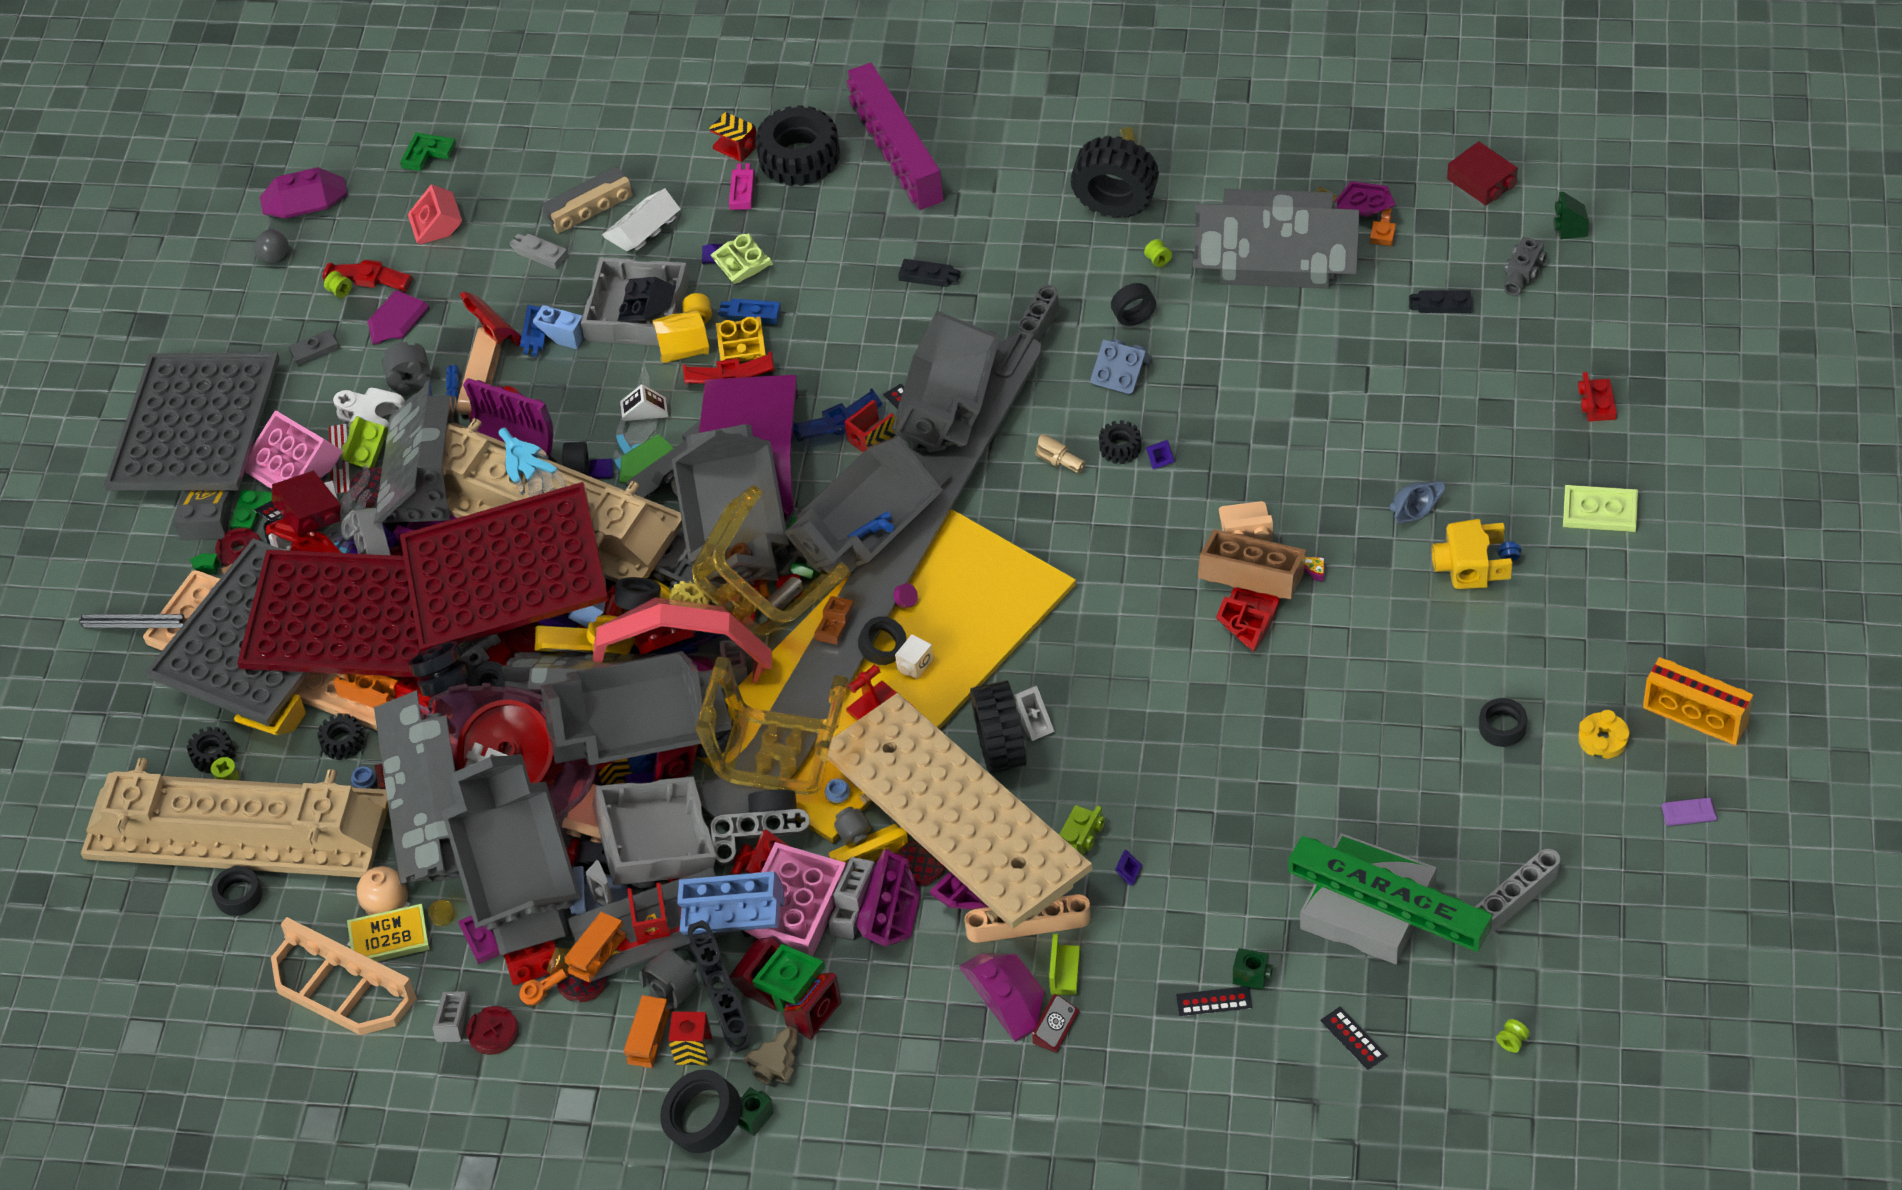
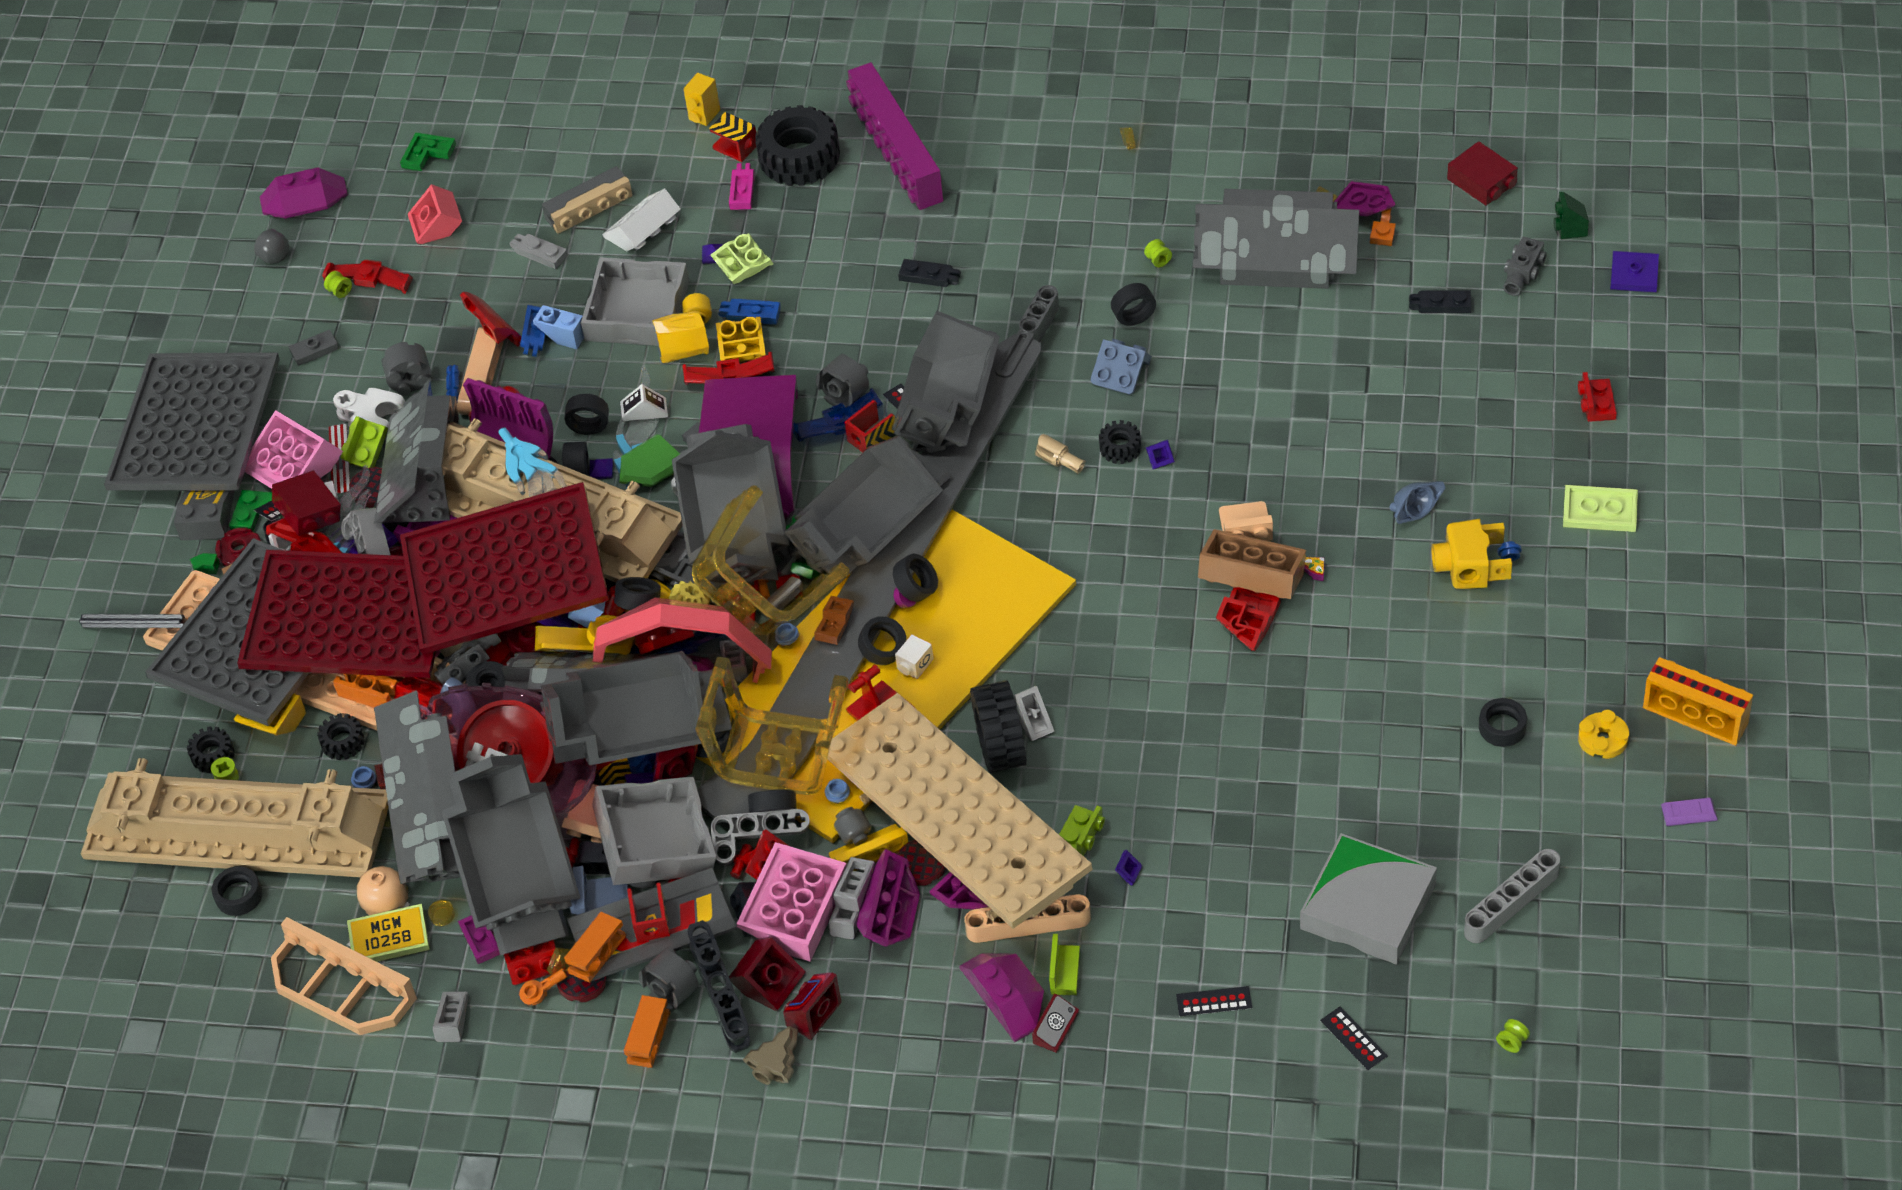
magenta tile [367,290,429,345] -> none
black wheel [408,641,471,696] -> none
dark red tile [466,1006,519,1055] -> none
light grey slope [586,860,613,906] -> none
black slope [617,276,676,322] -> none
dark grey bracket [626,440,688,498] -> none
black tyre [660,1069,741,1153] -> none
piece [668,1012,712,1065] -> none
medium blue brick [677,872,785,935] -> none
reddish brown tile [727,543,751,559] -> none
dark green brick [737,1087,774,1136] -> none
green bracket [752,944,825,1013] -> none
blue hose [847,511,894,539] -> none
black tyre [1070,136,1159,218] -> none
dark green brick [1233,948,1273,990] -> none
green brick [1288,835,1492,952] -> none
none -> black tyre [564,394,609,435]
none -> yellow piece [684,73,720,126]
none -> medium blue plate [775,623,799,645]
none -> dark grey brick [816,354,869,409]
none -> black tyre [893,553,938,602]
none -> dark purple plate [1610,251,1659,292]

